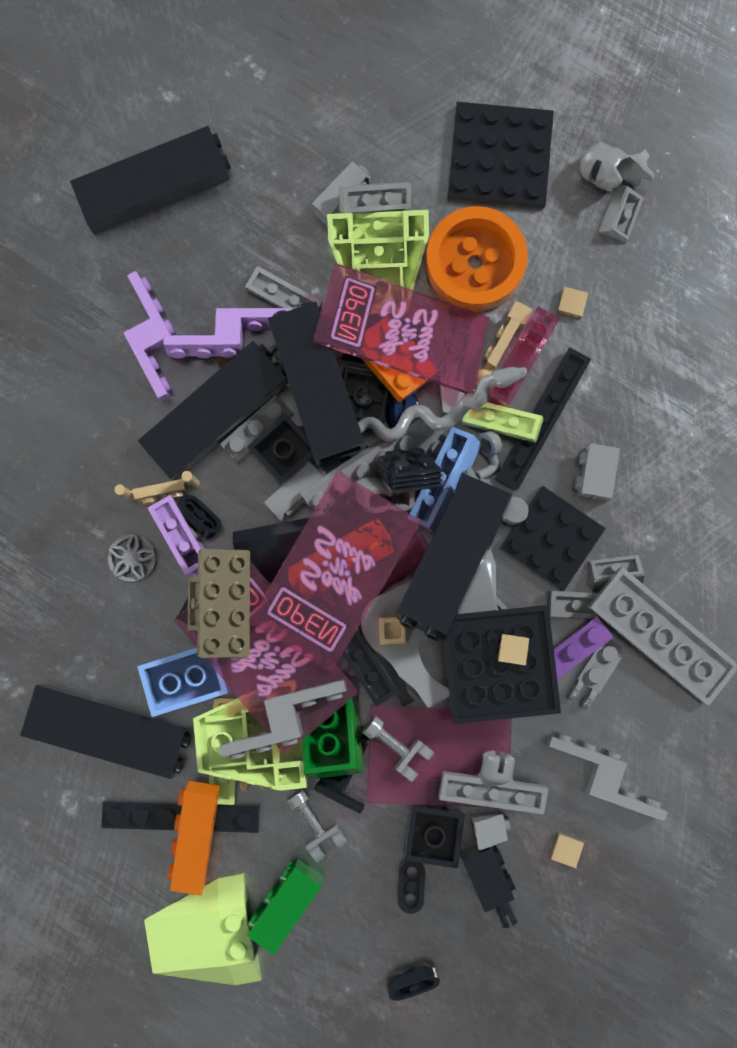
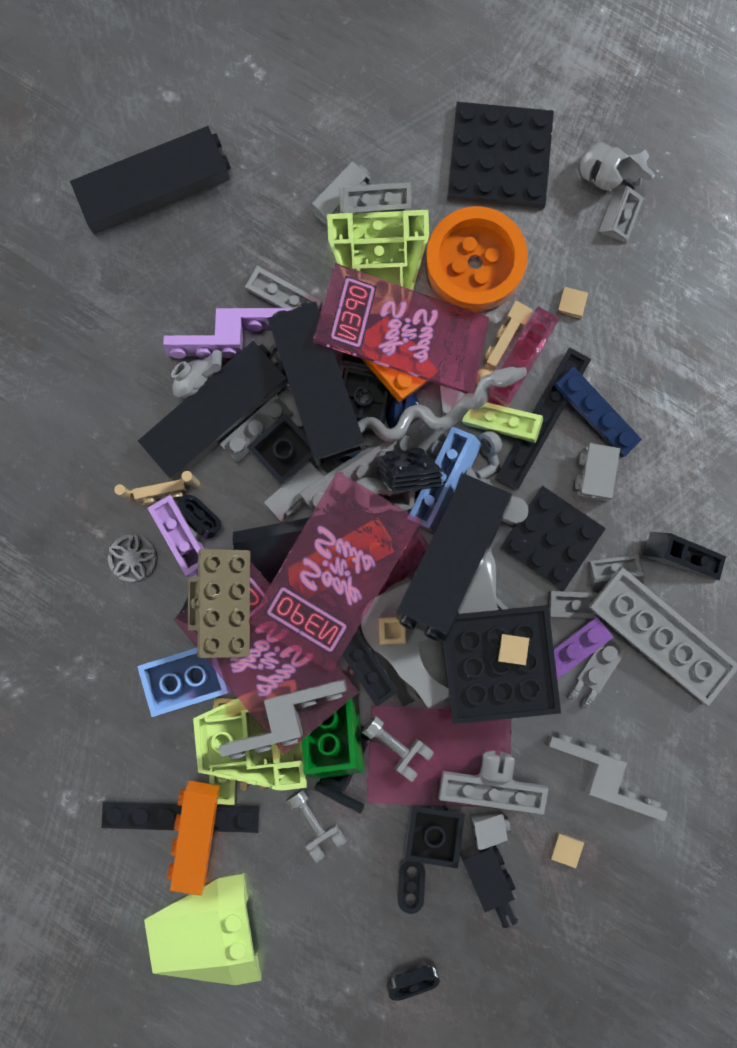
black brick [20,684,192,779] -> none
lavender bracket [123,271,175,404] -> none
green brick [247,858,324,956] -> none
none -> light grey animal [171,350,222,399]
none -> dark blue plate [554,366,642,458]
none -> black slope [643,532,726,581]

